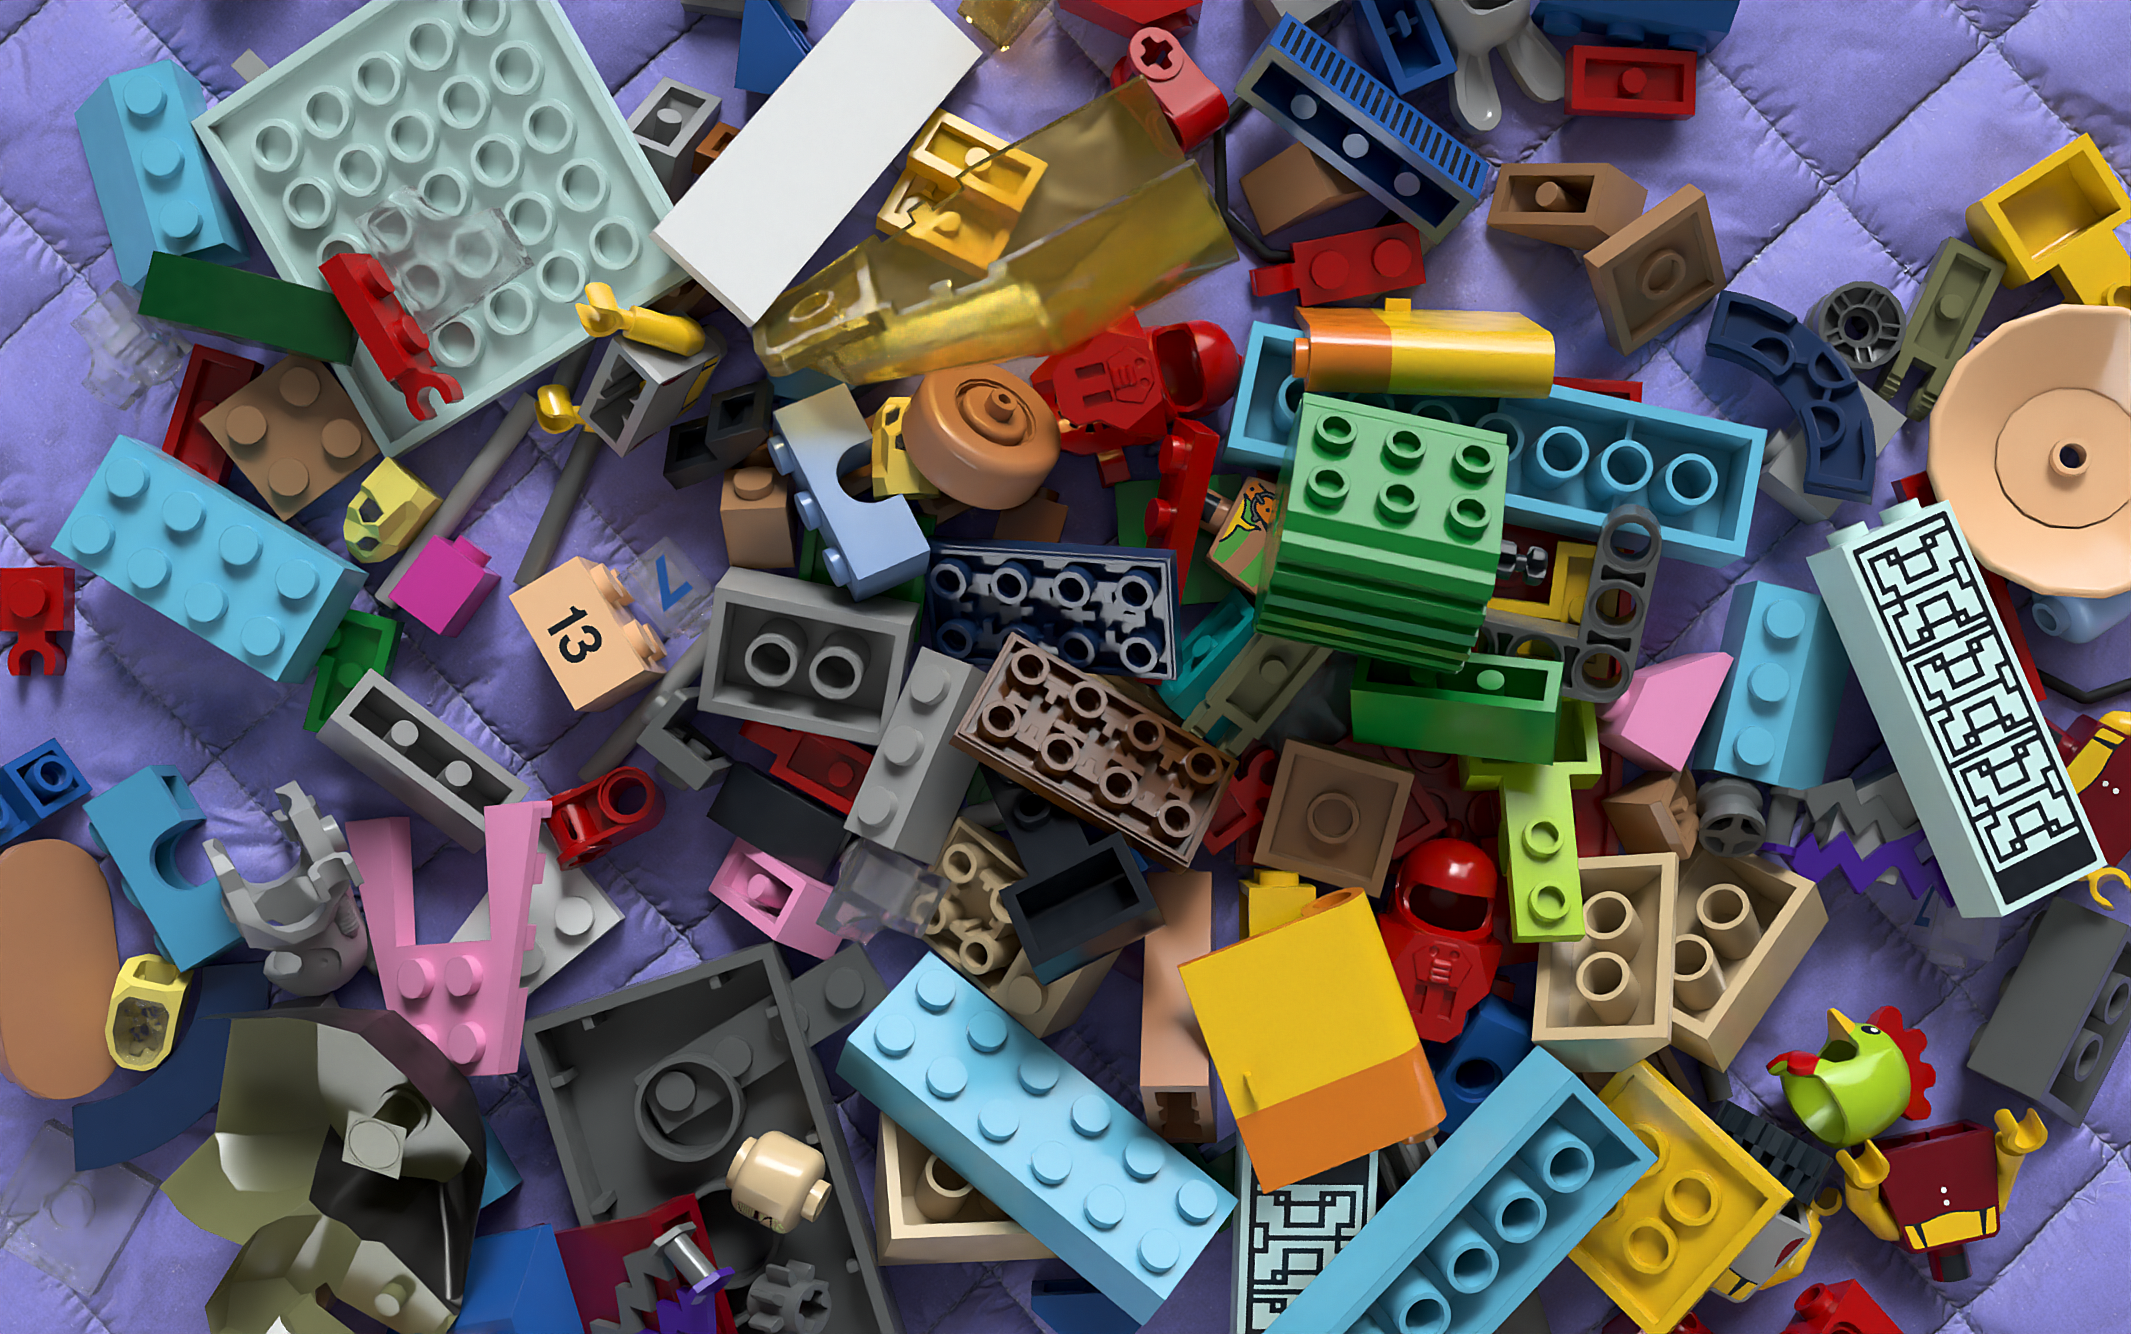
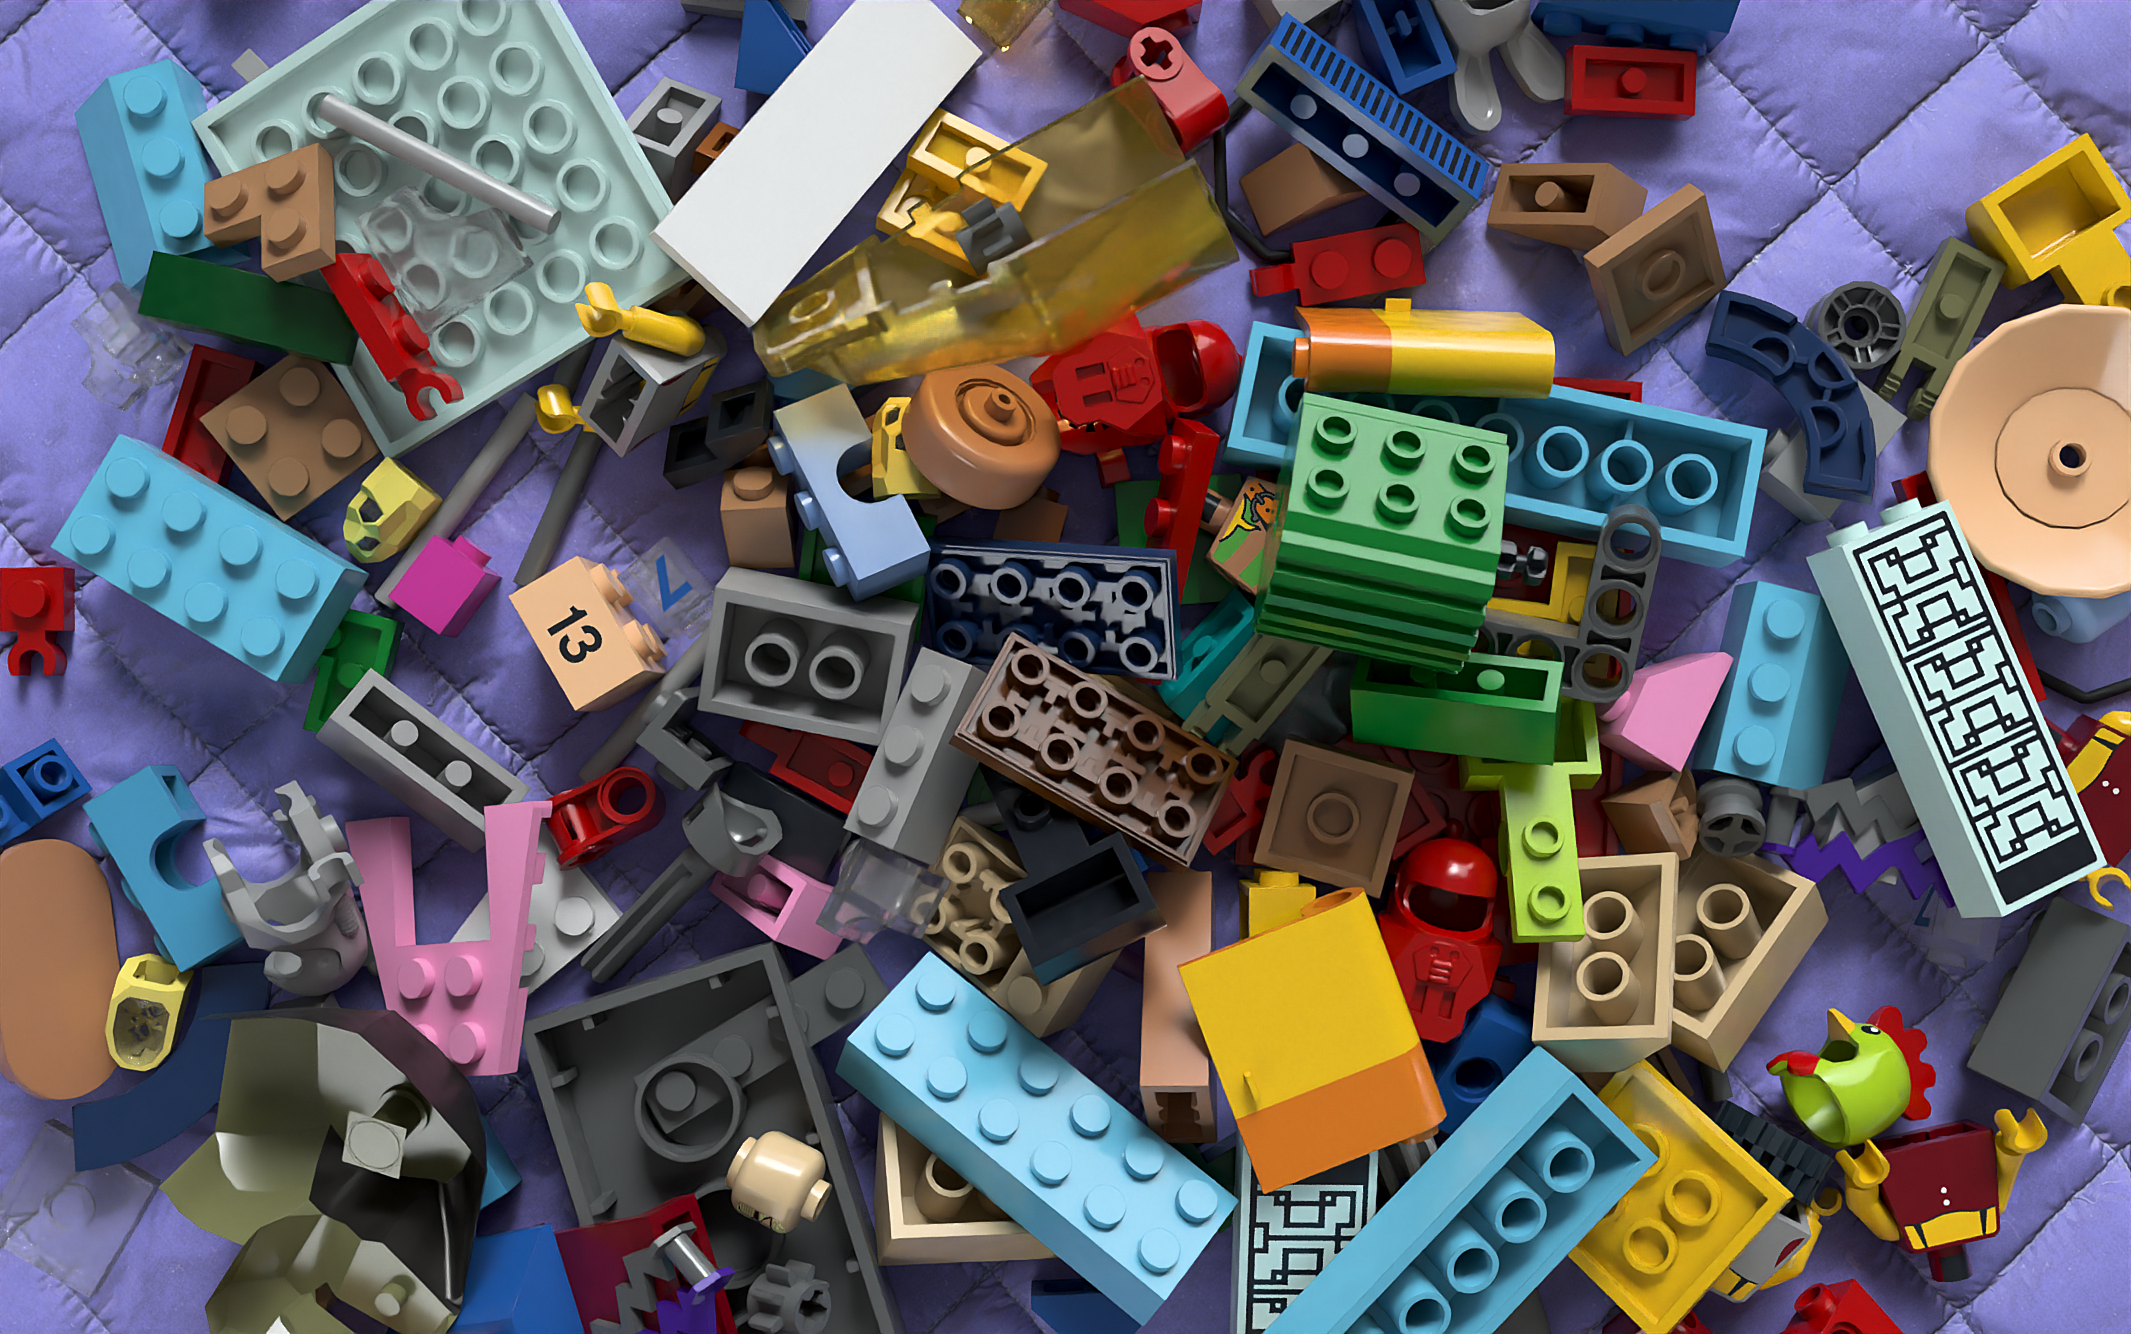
none -> medium nougat plate [204,142,336,283]
none -> light grey bar [318,94,561,235]
none -> dark grey piece [580,781,782,984]
none -> dark grey gear [954,196,1034,280]

